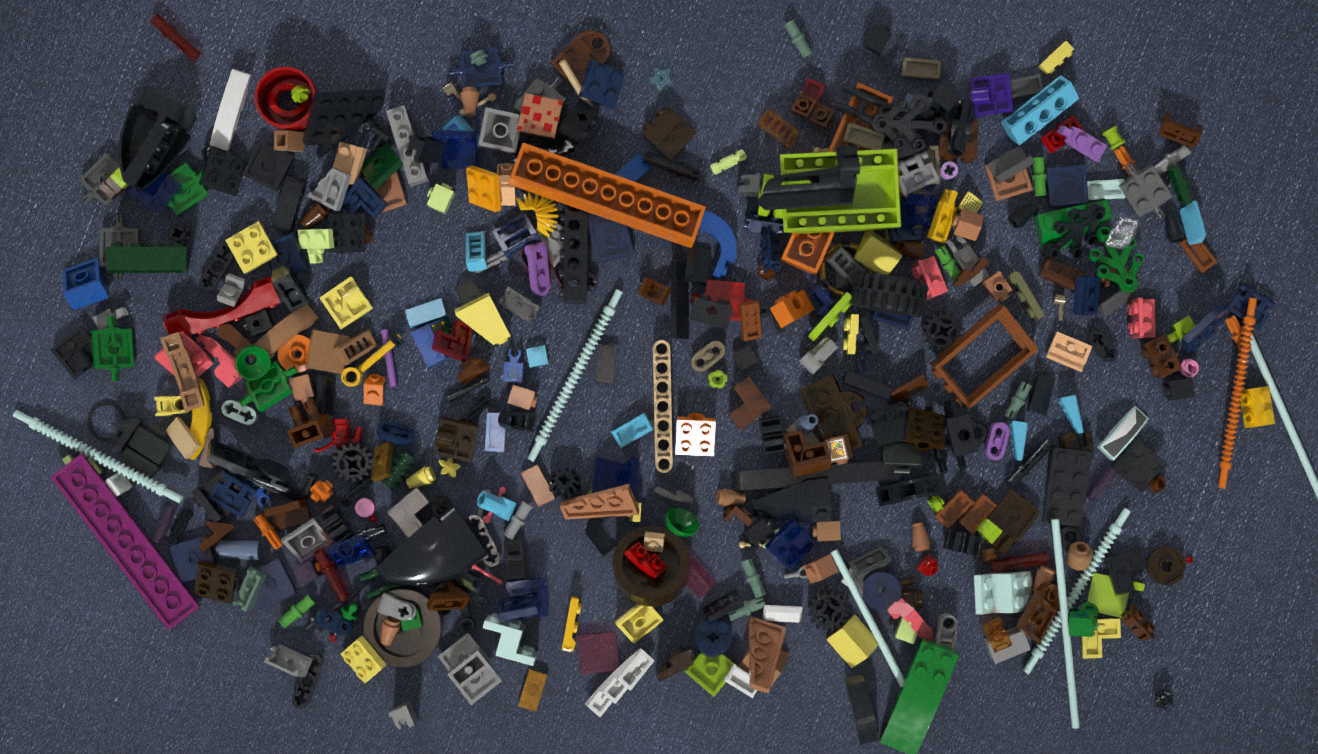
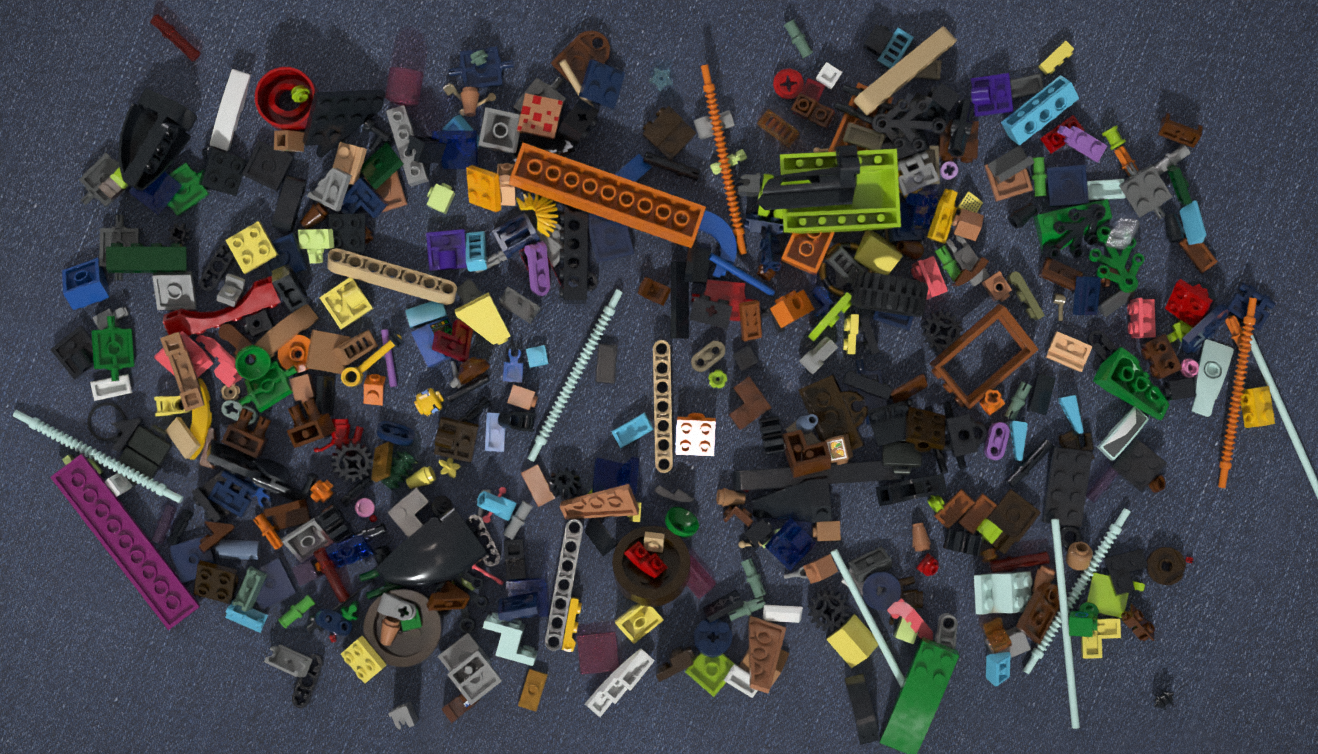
none -> white tile [90,374,132,401]
none -> light grey plate [152,272,197,310]
none -> tan plate [221,384,240,401]
none -> reddish brown brick [221,408,271,458]
none -> medium azure hinge [225,600,268,633]
none -> tan beam [327,248,457,305]
none -> clear pink piece [385,67,424,106]
none -> yellow head [414,388,444,416]
none -> dark purple plate [426,229,467,271]
none -> reddish brown leg [441,694,480,723]
none -> light grey hand [450,361,463,389]
none -> light grey beam [545,519,584,651]
none -> light grey piece [694,110,735,140]
none -> orange hose [701,64,747,255]
none -> blue bar [708,253,775,297]
none -> red gear [773,69,804,99]
none -> white tile [816,62,842,89]
none -> tan beam [854,26,957,115]
none -> medium azure slope [877,27,914,69]
none -> orange piece [979,389,1005,416]
none -> medium azure slope [986,652,1011,687]
none -> green wedge [1093,347,1169,420]
none -> red plate [1165,279,1216,328]
none -> light aqua piece [1192,339,1234,417]

